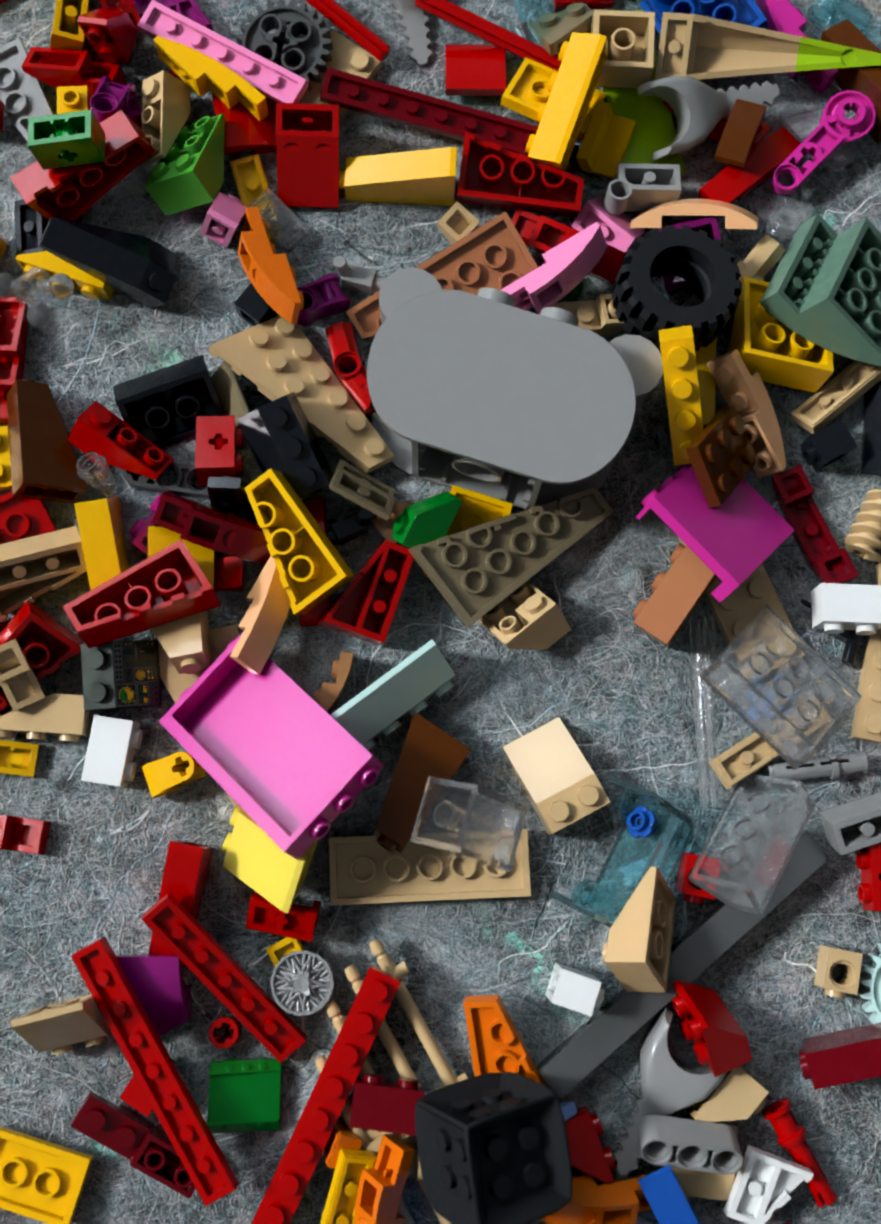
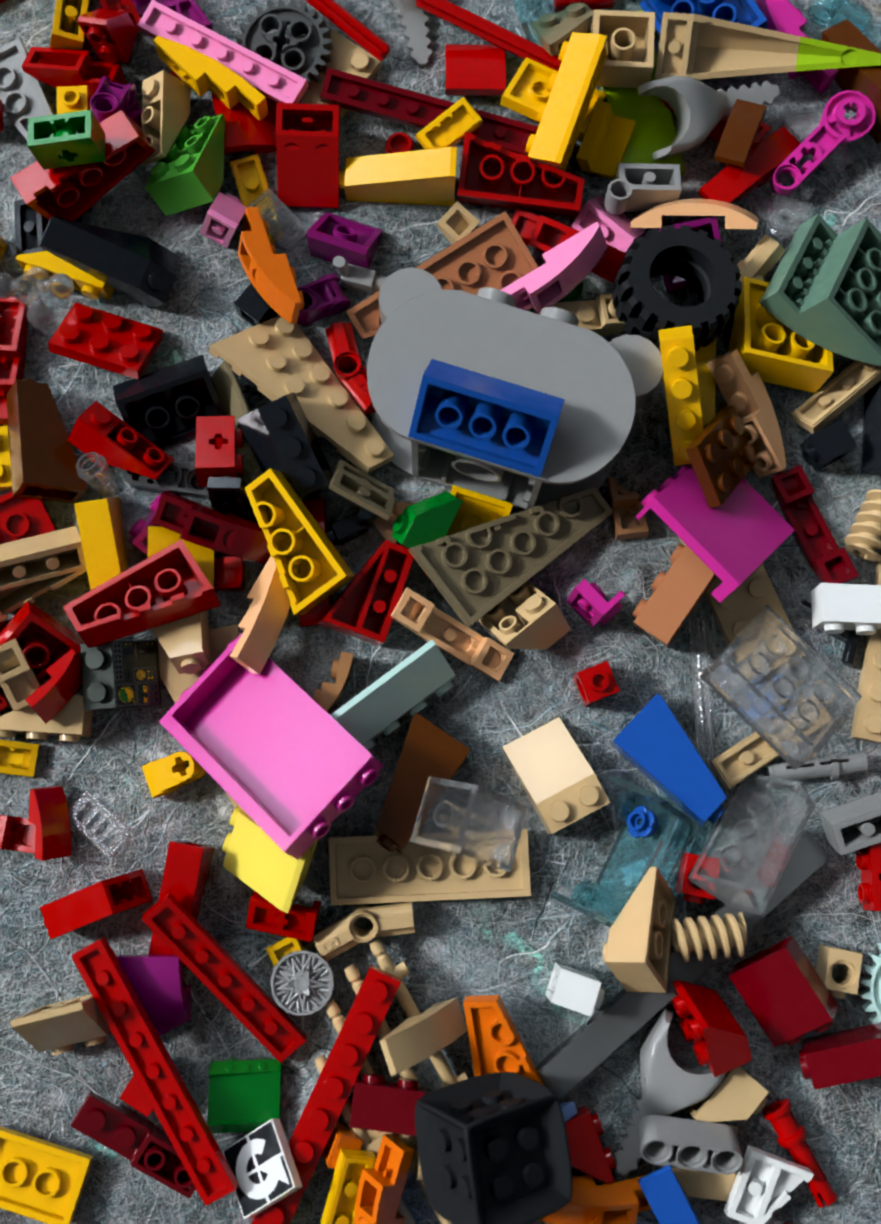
white brick [81,715,143,788] -> none
red bush [208,1015,241,1049] -> none
none -> red slope [25,649,82,724]
none -> red slope [29,785,71,861]
none -> red slope [40,869,153,940]
none -> red plate [48,302,163,380]
none -> clear slope [69,790,137,859]
none -> tile [222,1118,303,1219]
none -> magenta slope [307,212,383,269]
none -> tan piece [313,902,415,961]
none -> tan slope [379,998,467,1076]
none -> red plate [385,132,415,154]
none -> light nougat slope [391,588,515,681]
none -> blue slope [408,359,565,477]
none -> yellow plate [416,96,483,150]
none -> dark pink bracket [566,579,626,628]
none -> red brick [573,661,620,707]
none -> medium nougat slope [608,477,649,541]
none -> blue slope [613,693,727,827]
none -> tan piece [671,912,747,963]
none -> dark red brick [729,936,839,1048]

